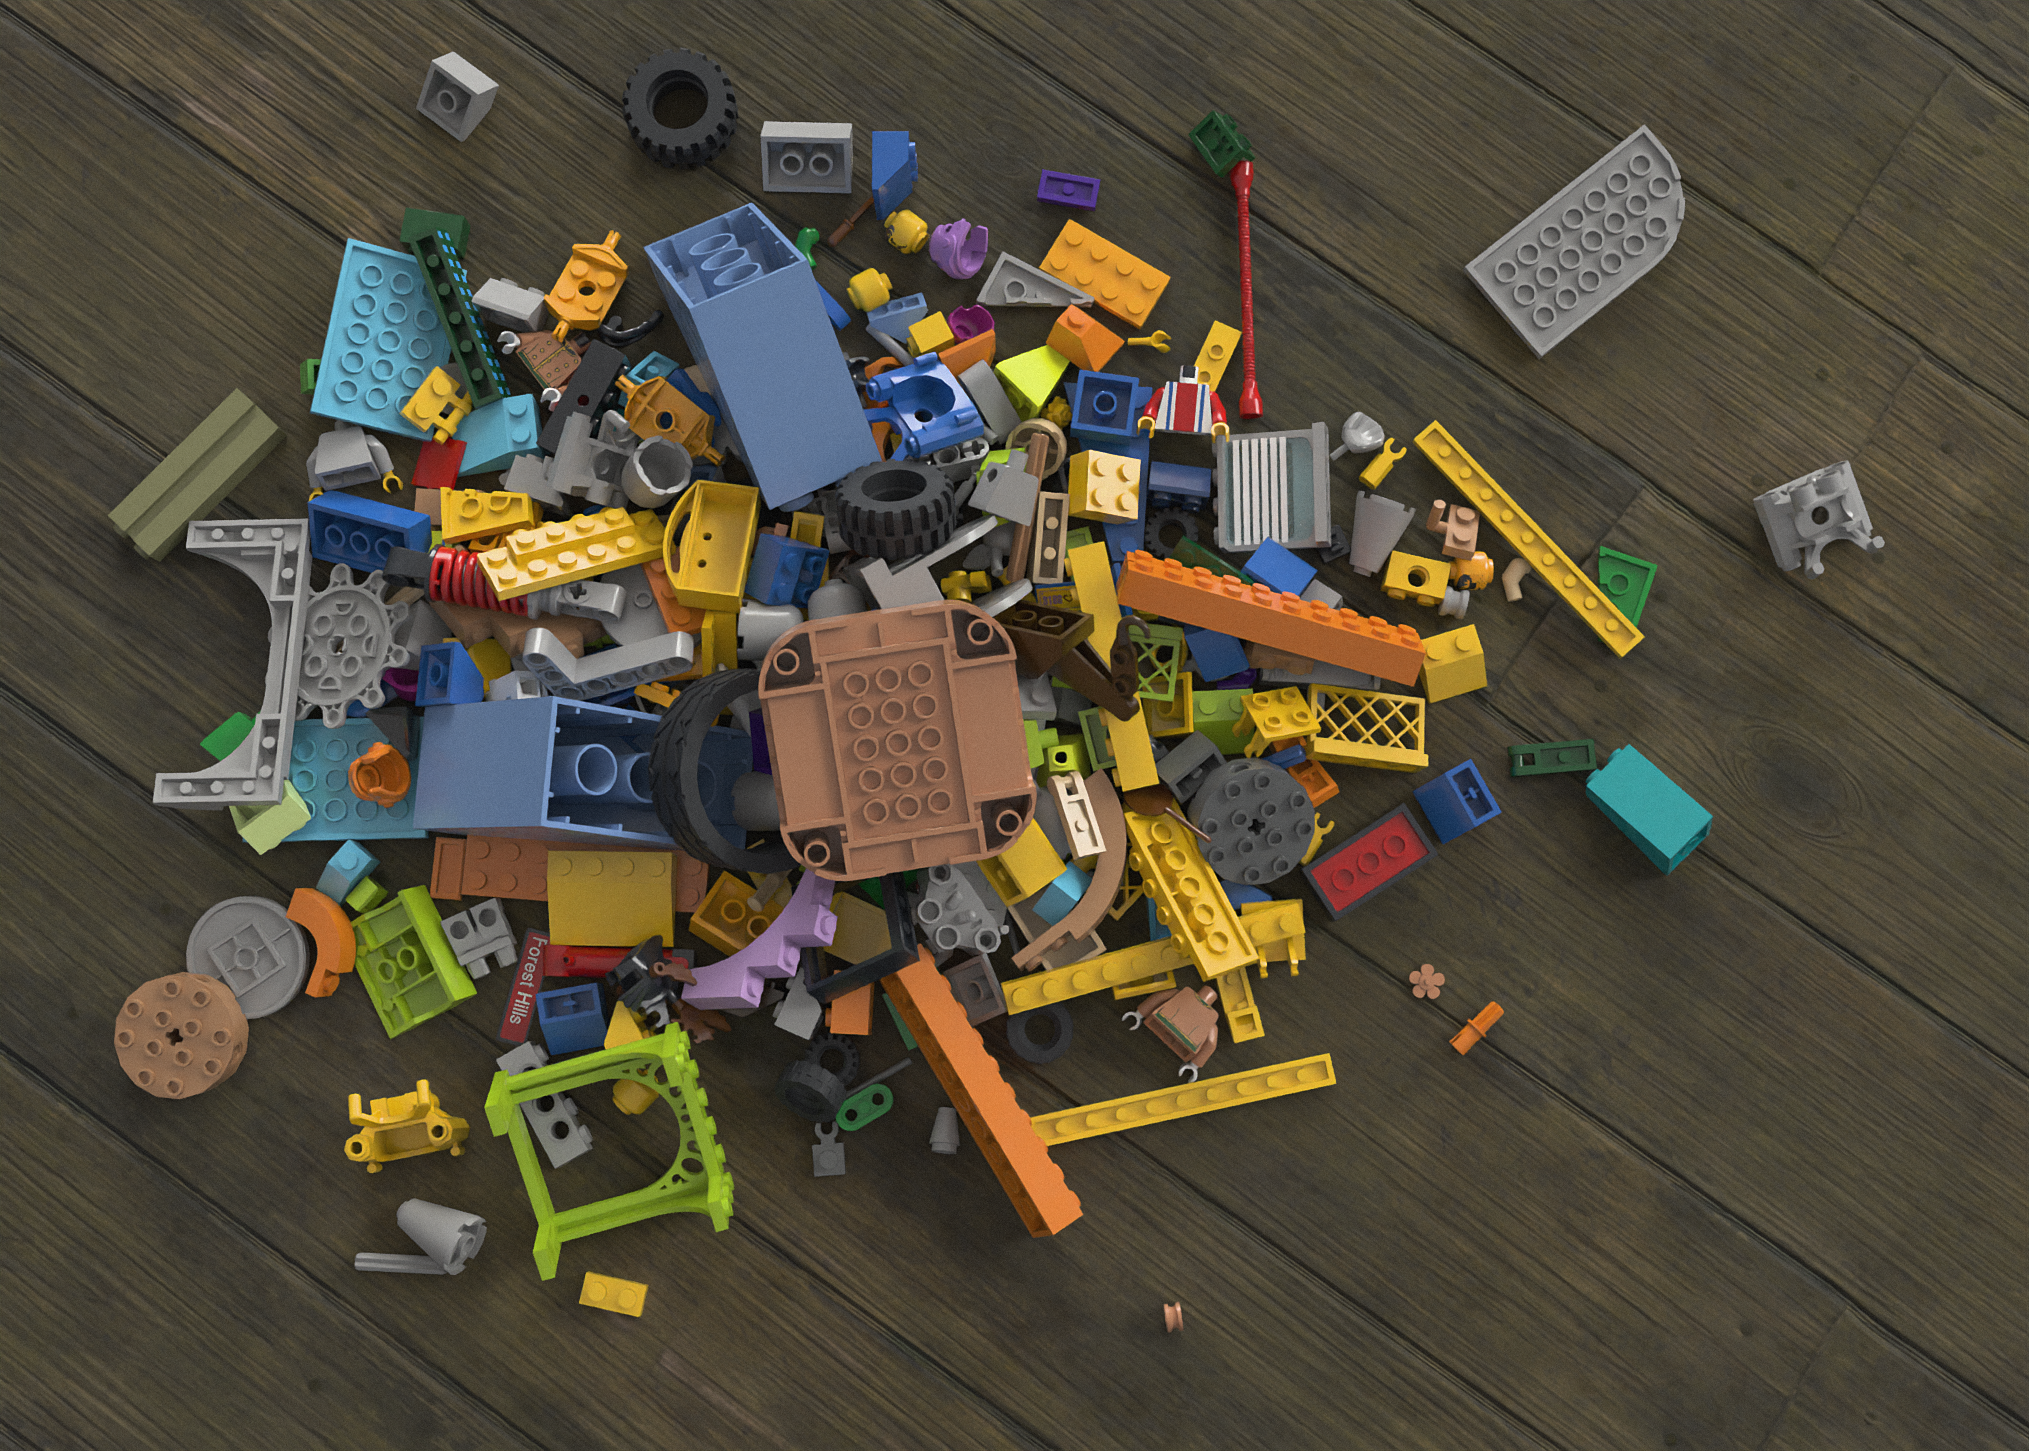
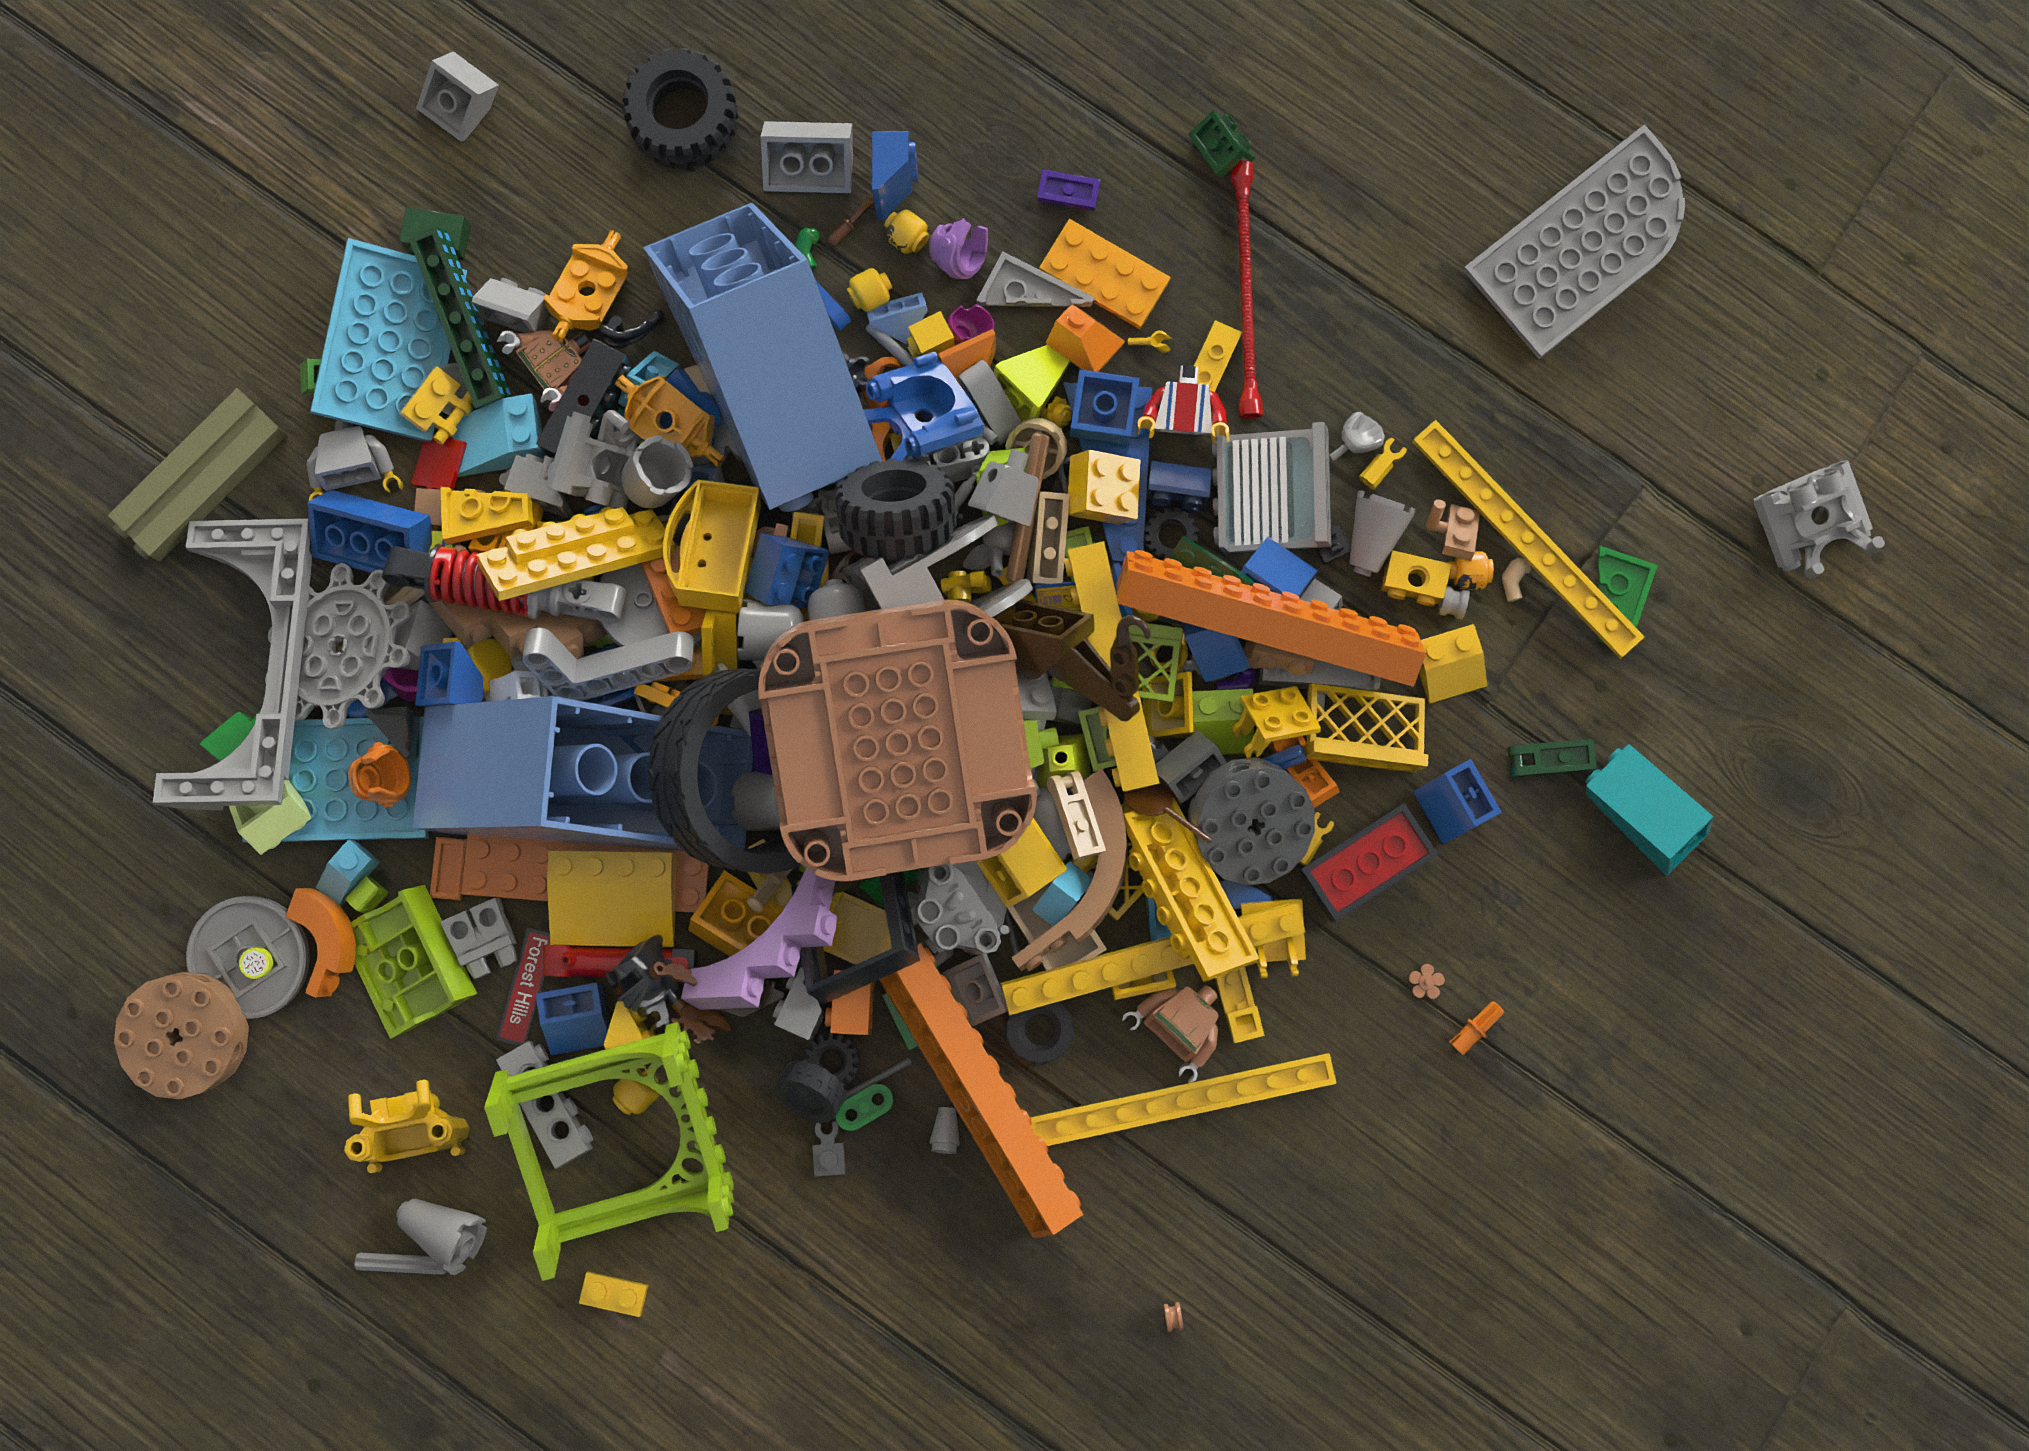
none -> tile [239,947,273,979]

